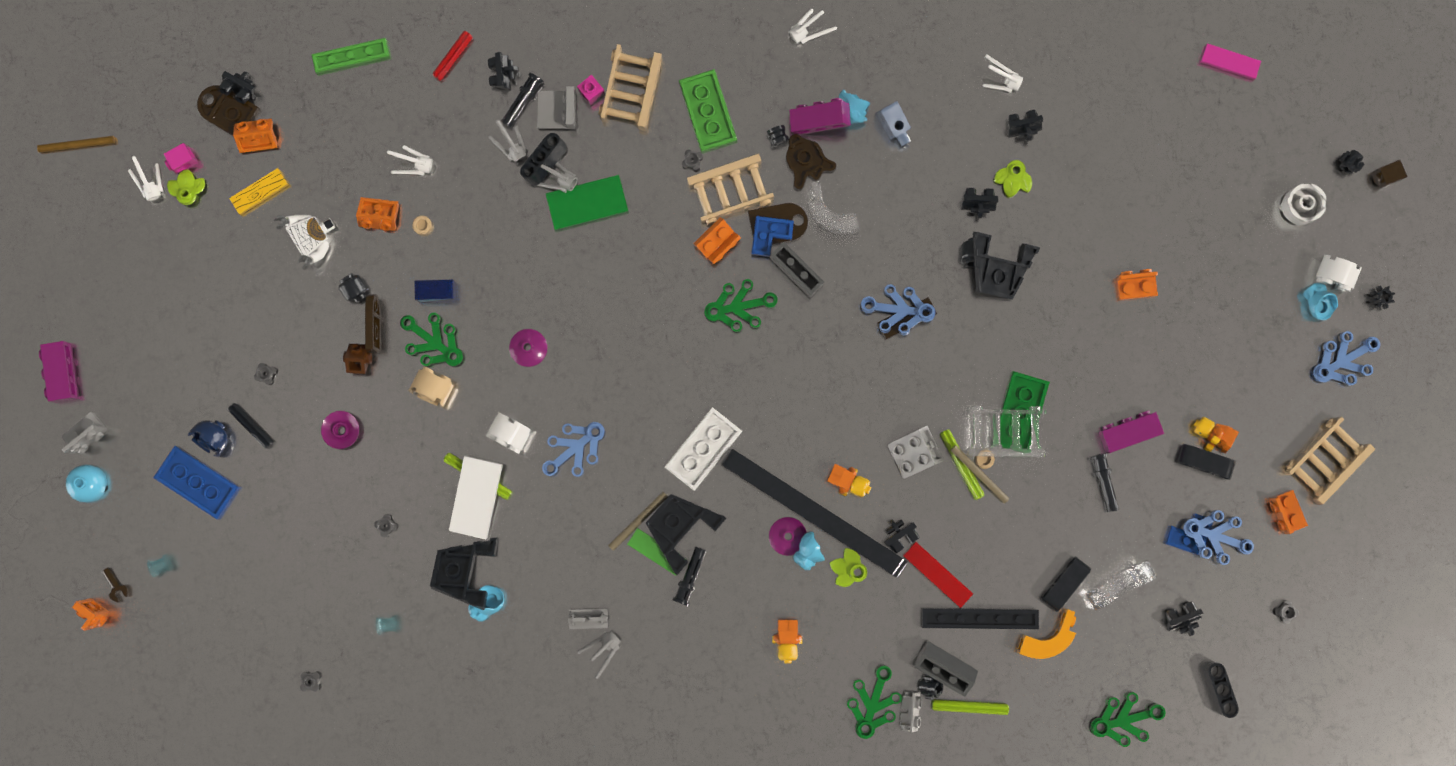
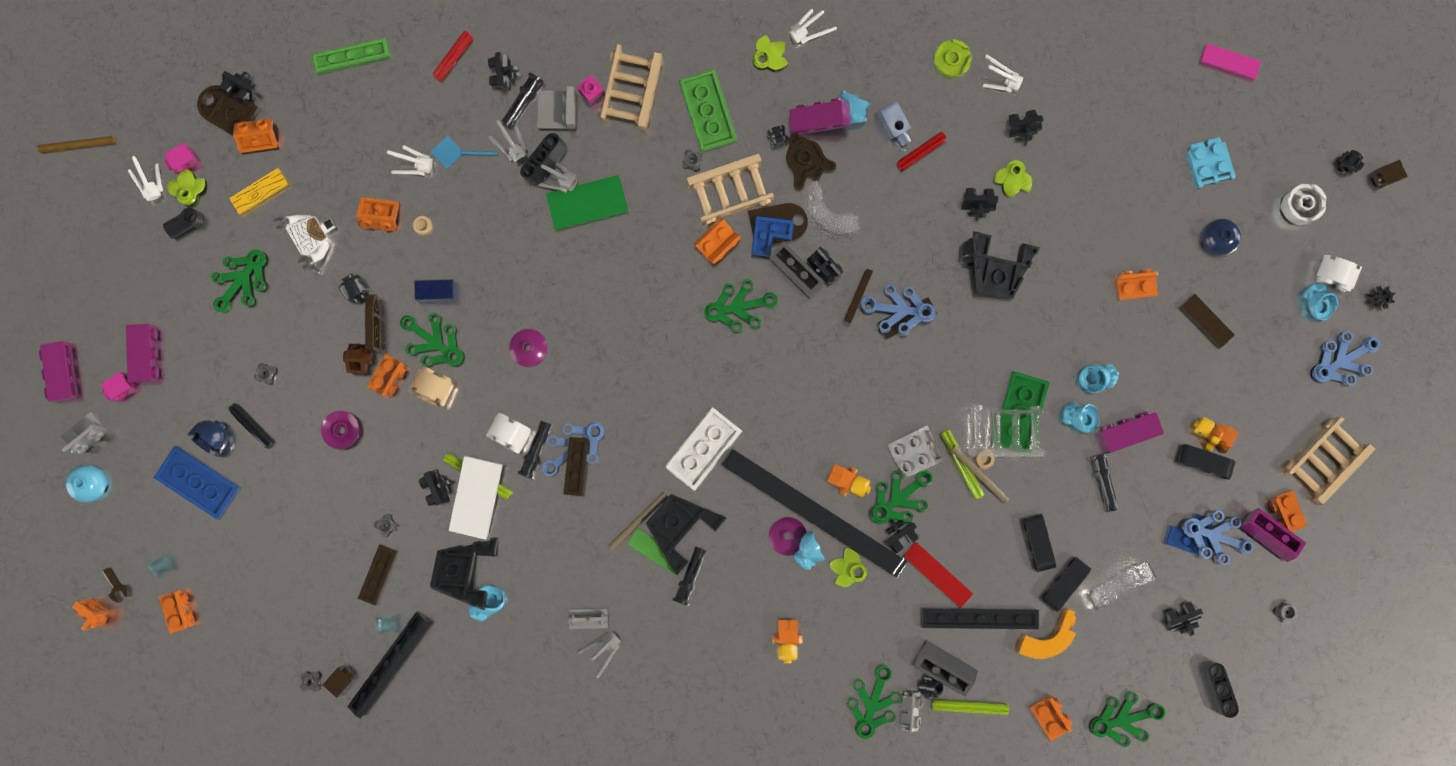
none -> dark pink brick [100,372,136,402]
none -> magenta brick [126,324,159,384]
none -> orange bracket [159,589,194,634]
none -> black piece [163,207,204,239]
none -> green plant [211,249,266,313]
none -> dark brown brick [322,666,356,698]
none -> black plate [347,612,430,719]
none -> dark brown tile [358,544,398,606]
none -> orange bracket [367,353,407,398]
none -> black hips [418,470,452,506]
none -> dark azure piece [431,136,498,169]
none -> black pin [517,421,552,480]
none -> dark brown tile [563,437,589,496]
none -> lime plate [753,35,788,70]
none -> black hips [807,246,843,285]
none -> dark brown tile [843,268,873,326]
none -> green plant [871,470,933,524]
none -> red axle [897,132,947,170]
none -> lime tile [934,39,972,78]
none -> black beam [1022,514,1056,572]
none -> orange bracket [1029,695,1073,741]
none -> medium azure hair [1063,402,1099,433]
none -> medium azure hair [1079,364,1119,393]
none -> dark brown tile [1180,294,1235,348]
none -> medium azure plate [1187,137,1235,189]
none -> dark blue cylinder [1201,218,1241,257]
none -> magenta brick [1240,508,1306,562]

